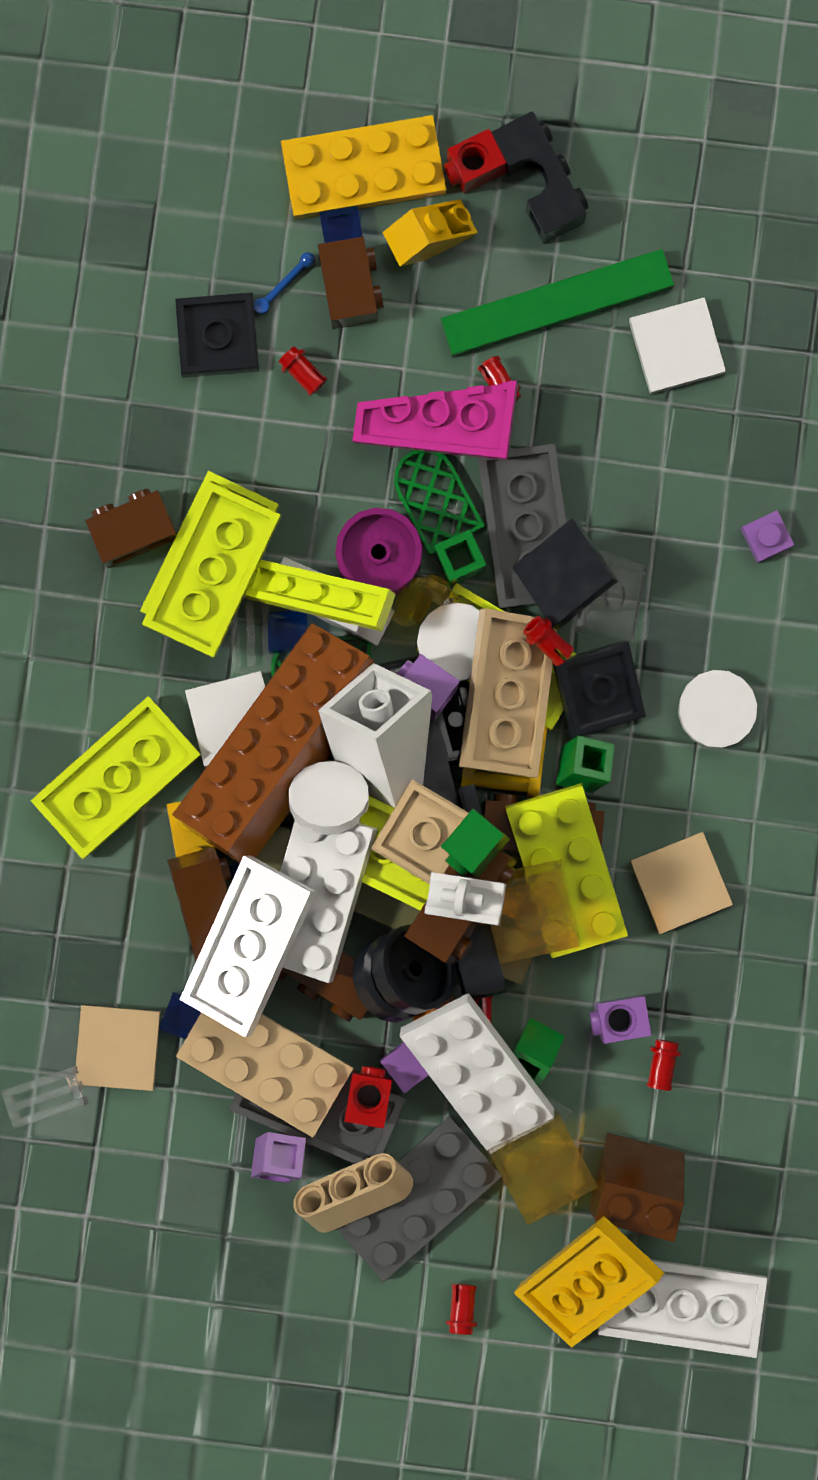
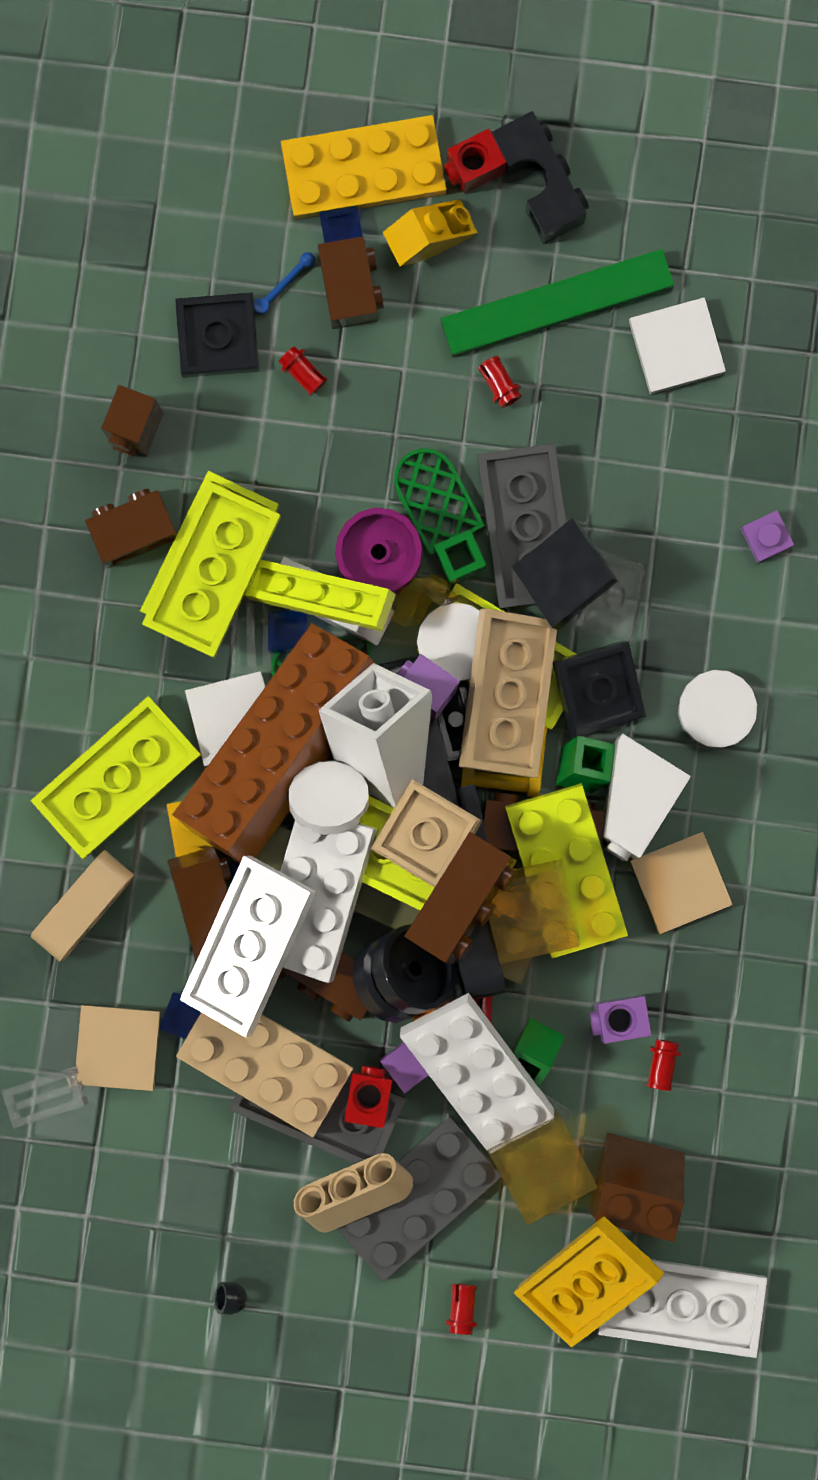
medium lavender brick [251,1132,306,1184] -> none
dark pink wing [352,380,518,461] -> none
white hips [424,872,506,926] -> none
green brick [441,809,510,877] -> none
red pin [523,616,574,666] -> none
none -> tan beam [30,850,135,962]
none -> reddish brown brick [101,385,164,458]
none -> black hinge [215,1282,247,1315]
none -> white slope [602,734,691,861]

